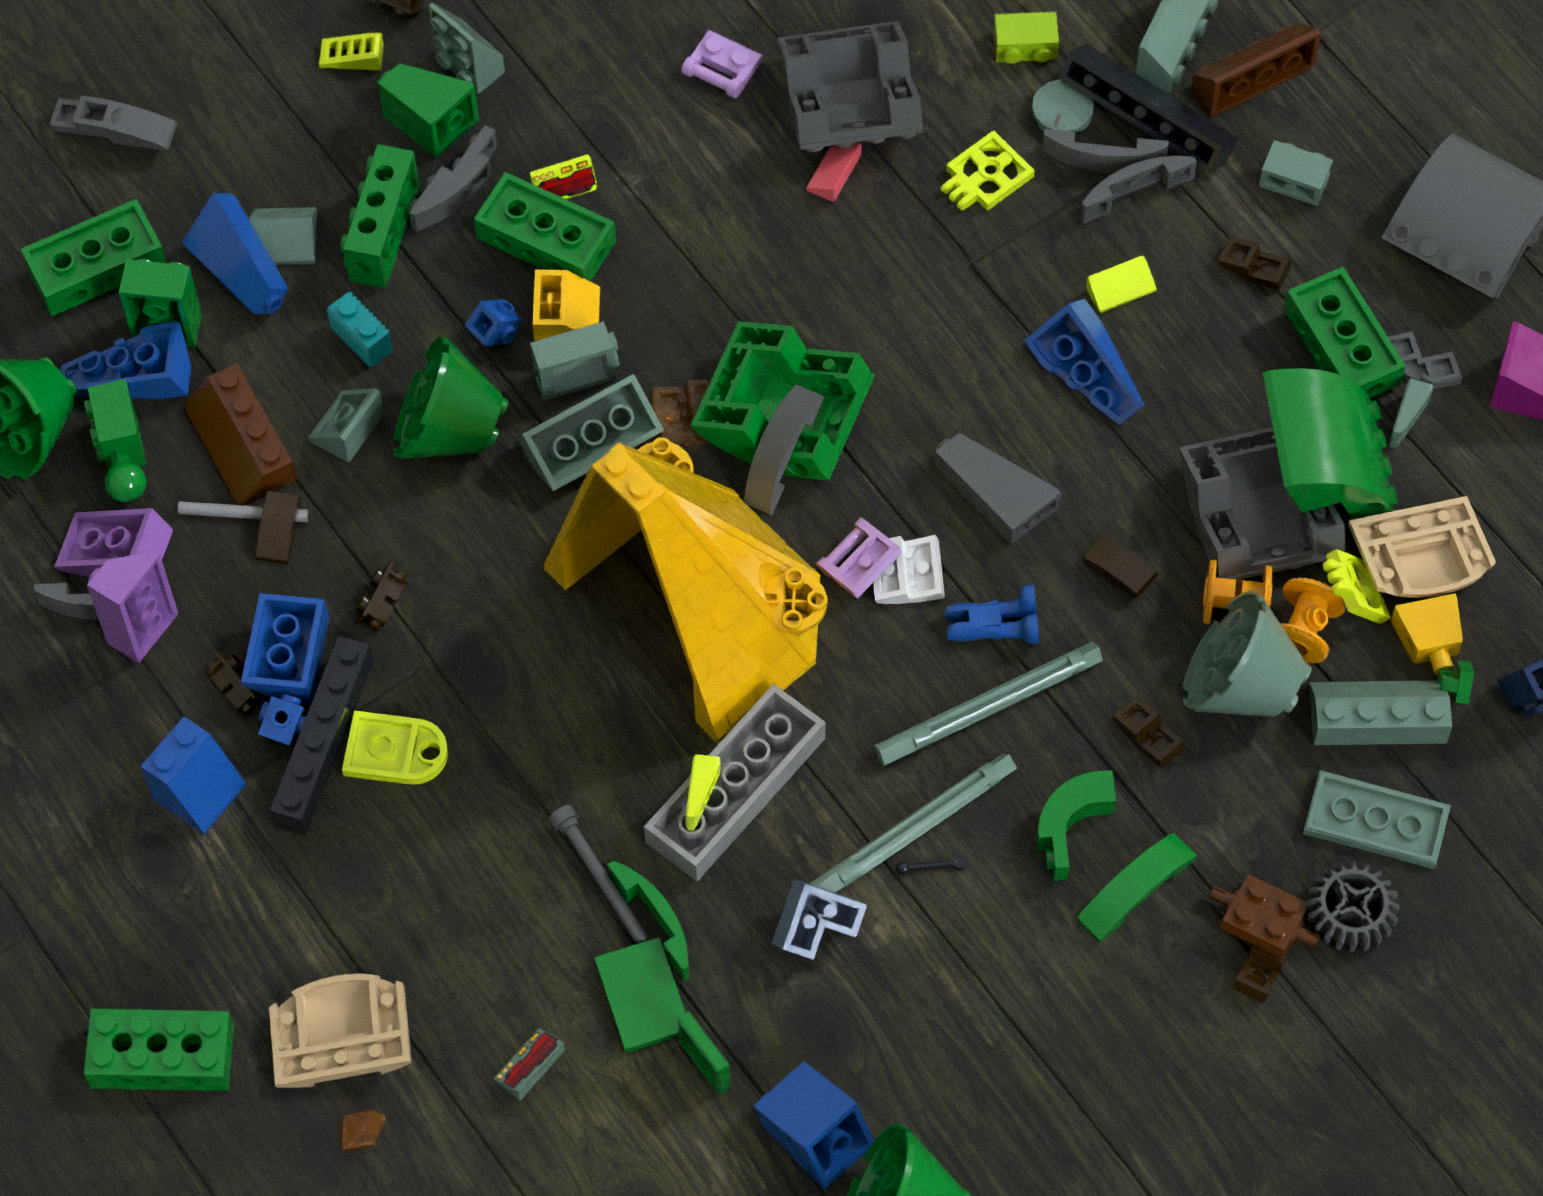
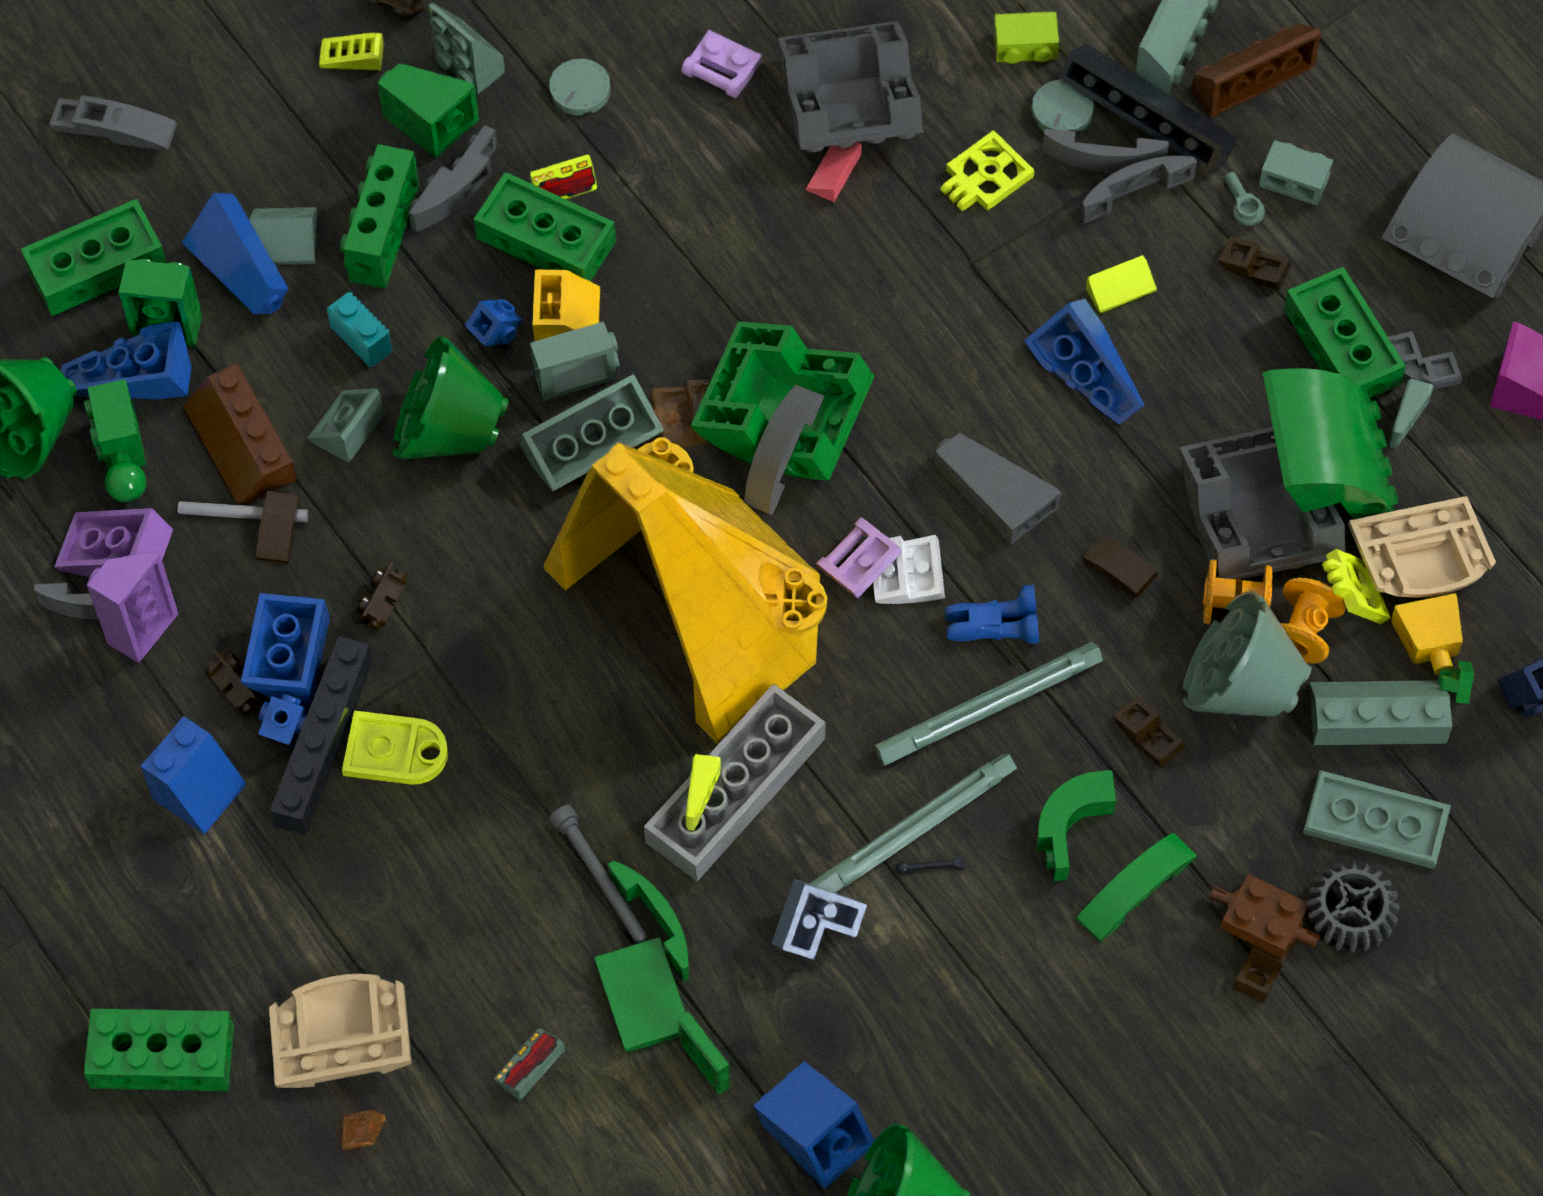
none -> sand green tile [549,59,611,116]
none -> sand green plate [1224,172,1265,226]

